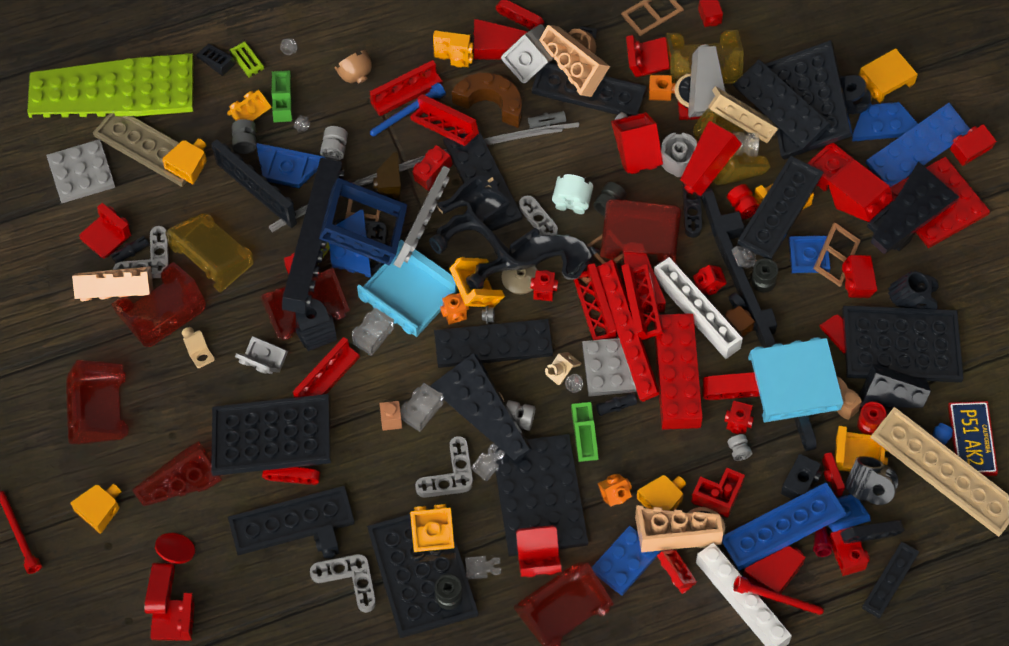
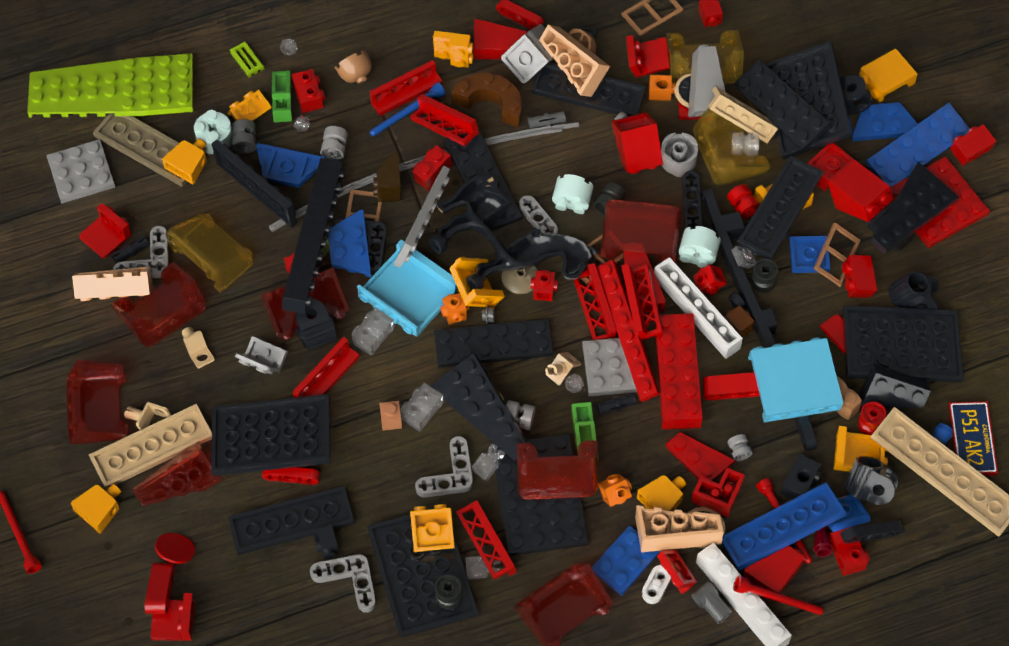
black slope [196,44,235,76] -> none
dark blue window [319,178,407,266] -> none
red bracket [516,525,562,577] -> none
red slope [680,121,742,196] -> none
red brick [724,401,754,434] -> none
red plate [822,452,845,497] -> none
black plate [862,542,919,619] -> none
none -> tan plate [89,404,212,489]
none -> tan bracket [125,402,171,430]
none -> light aqua brick [194,110,233,154]
none -> red brick [292,69,325,113]
none -> red fence [456,501,517,580]
none -> clear red windscreen [517,440,598,499]
none -> white plate [642,565,671,604]
none -> red wing [665,432,735,481]
none -> light aqua brick [679,226,721,268]
none -> dark grey piece [692,582,732,624]
none -> red piece [756,478,812,564]

